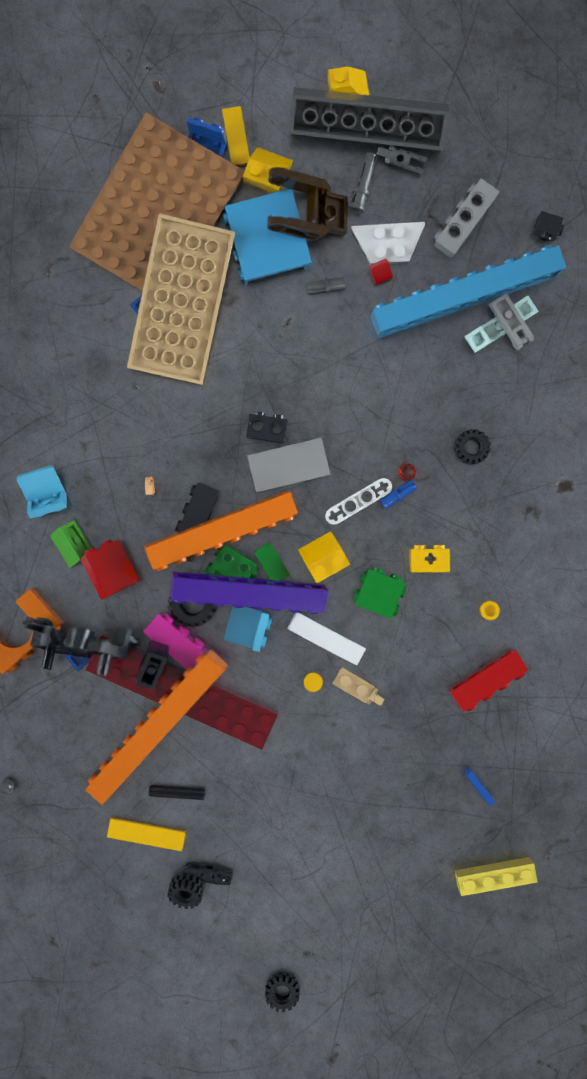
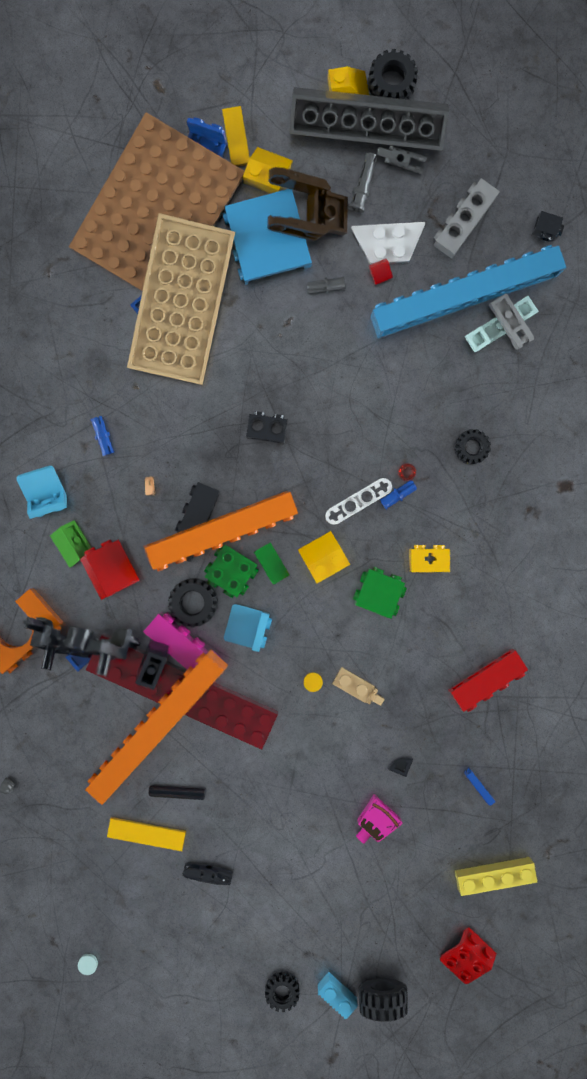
black tyre [167,873,204,909] -> none
dark purple brick [170,572,328,614] -> none
light grey tile [247,437,331,493] -> none
white slope [287,613,366,665] -> none
yellow tile [480,601,500,620] -> none
none -> light aqua tile [78,954,98,975]
none -> blue pin [90,416,114,456]
none -> medium azure brick [318,972,358,1019]
none -> dark pink torso [356,794,403,844]
none -> black tyre [359,978,408,1022]
none -> black tyre [368,49,418,99]
none -> black tile [388,757,413,777]
none -> red bracket [440,928,497,984]

